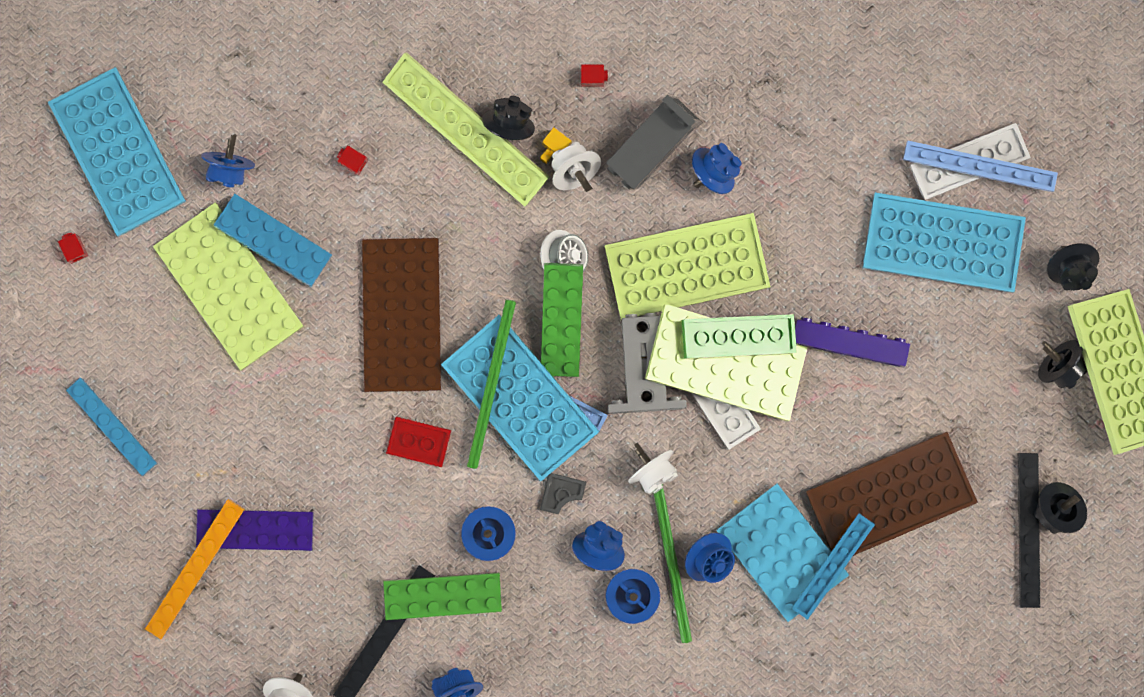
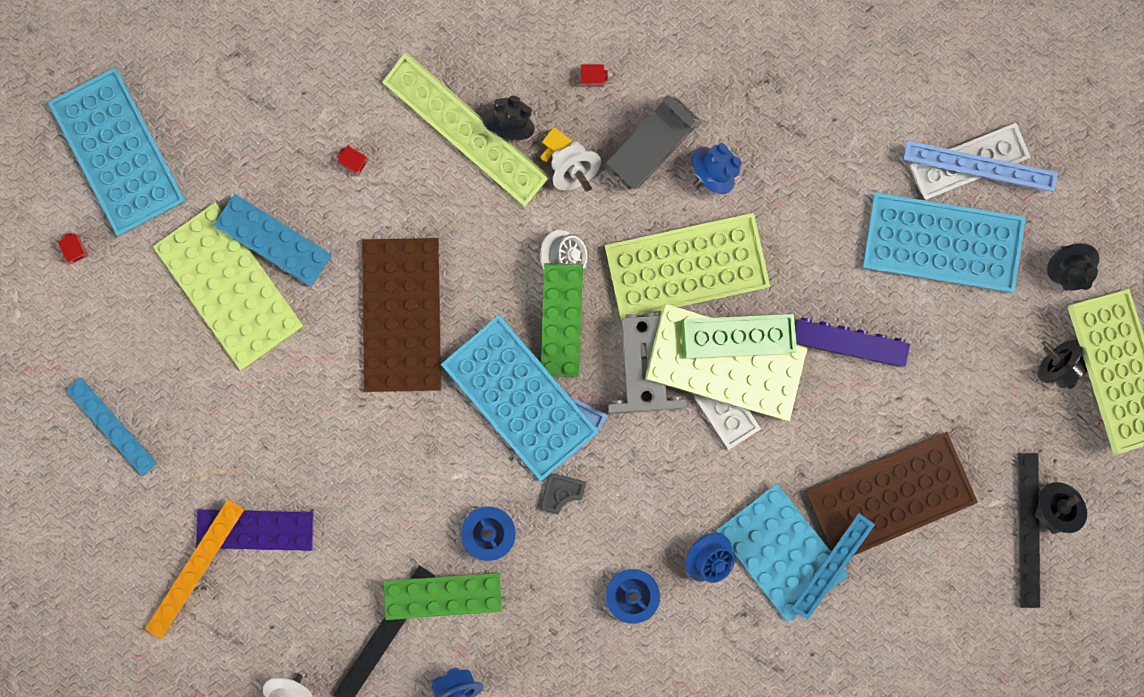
blue piece [201,134,255,187] -> none
red tile [386,416,452,467] -> none
bright green axle [467,299,516,469] -> none
blue piece [572,521,625,572] -> none
white piece [628,442,678,494] -> none
bright green axle [654,484,692,643] -> none

